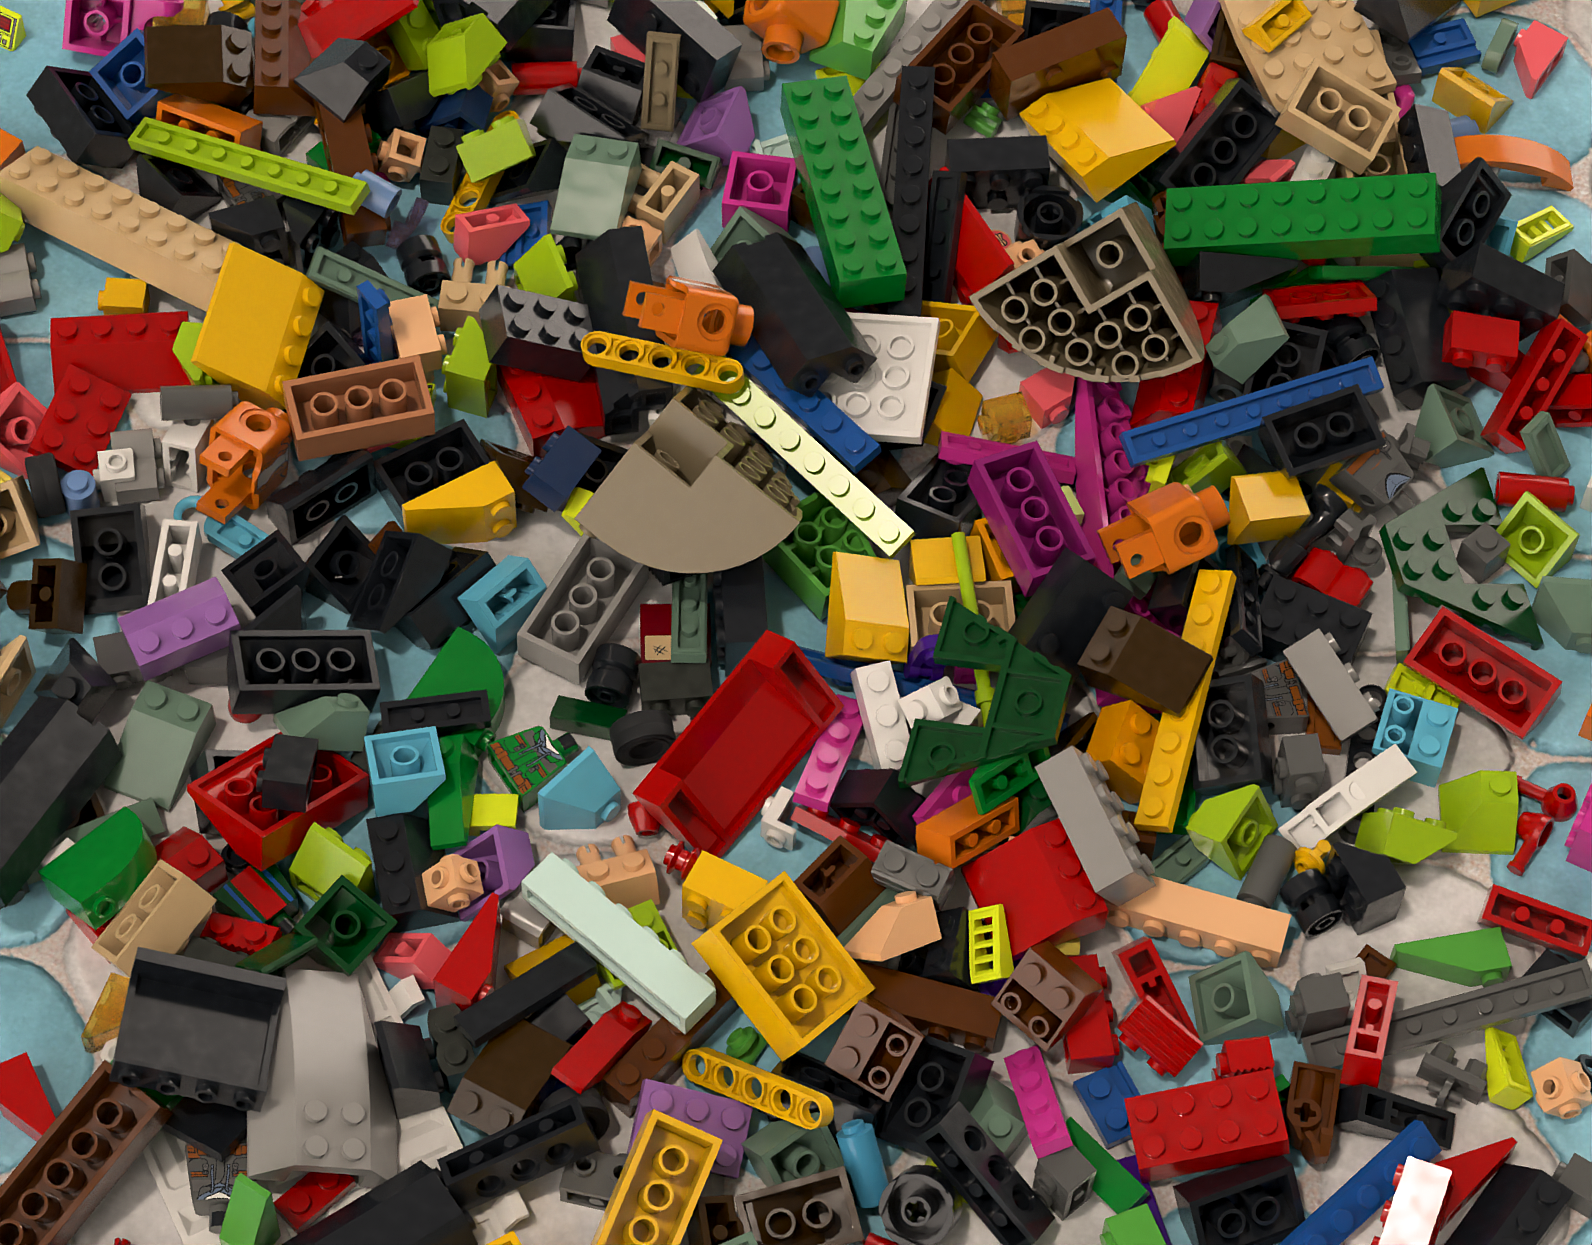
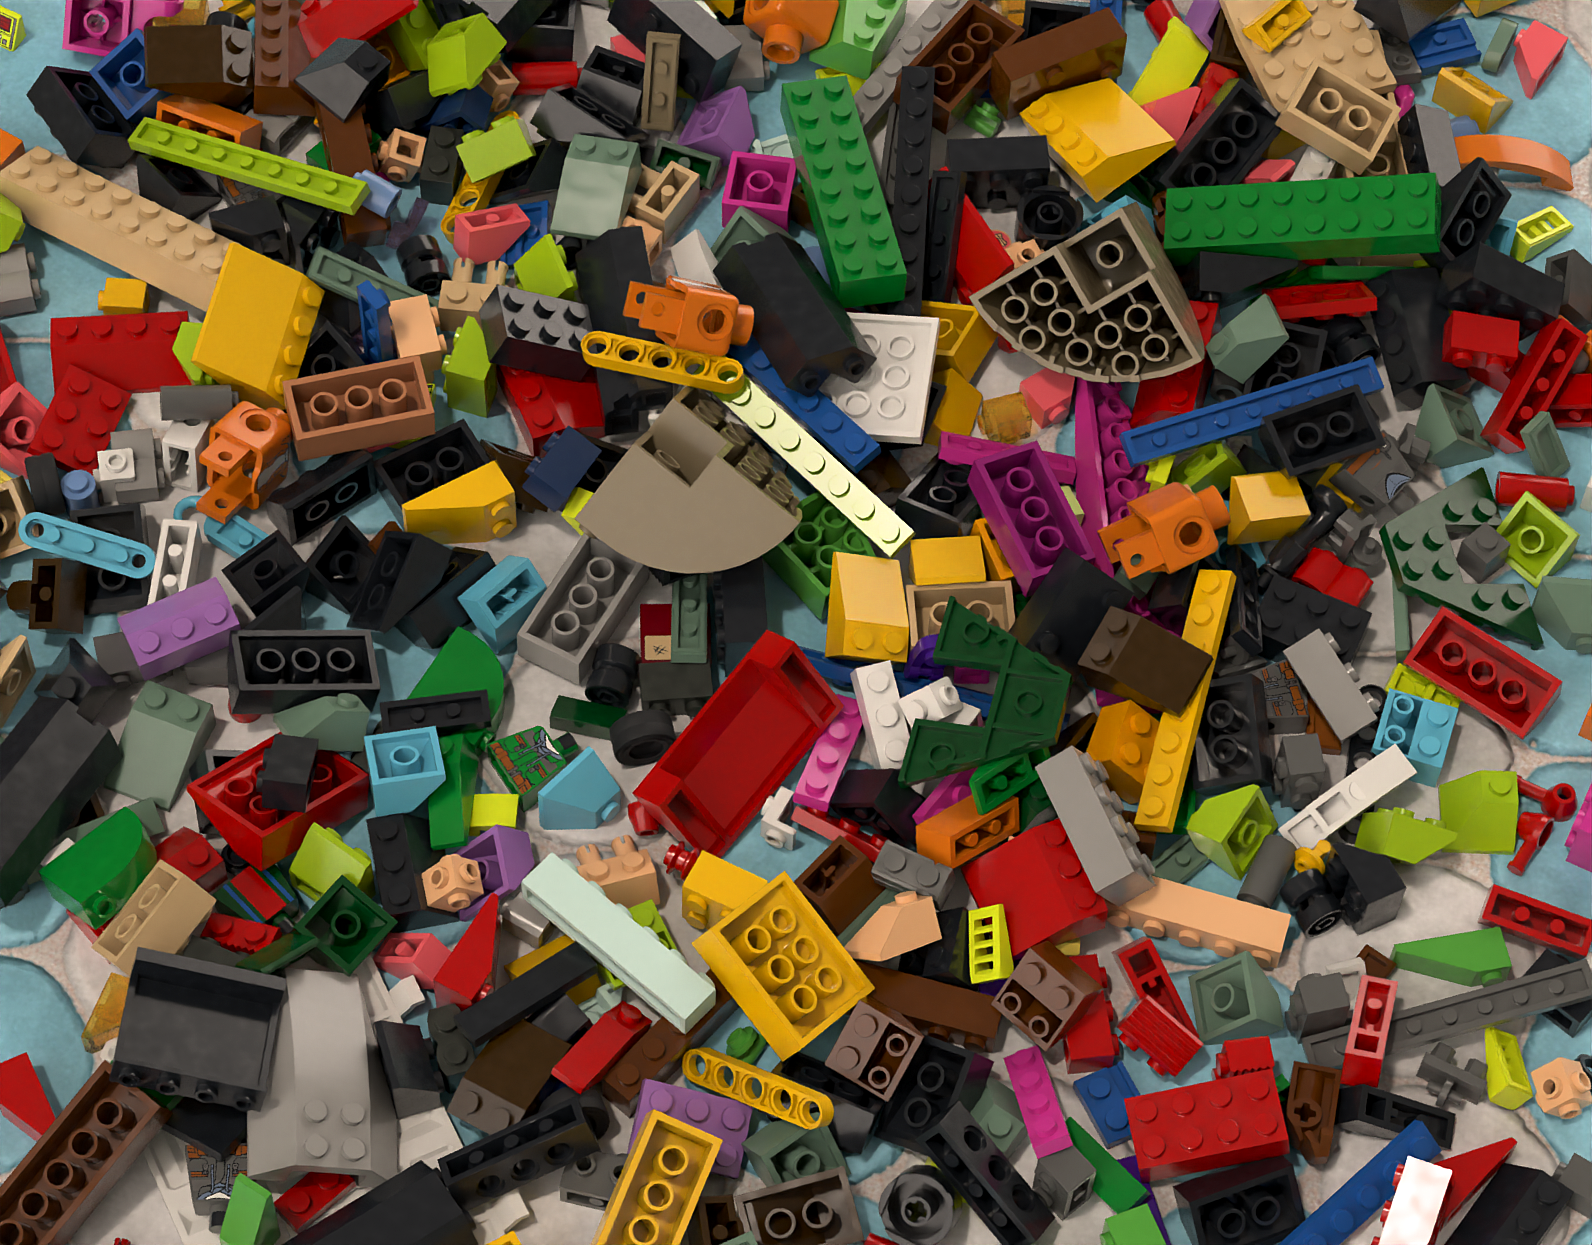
dark azure brick [836,1119,889,1208] -> none
lime bar [951,532,995,727] -> none
none -> medium azure plate [18,512,156,579]

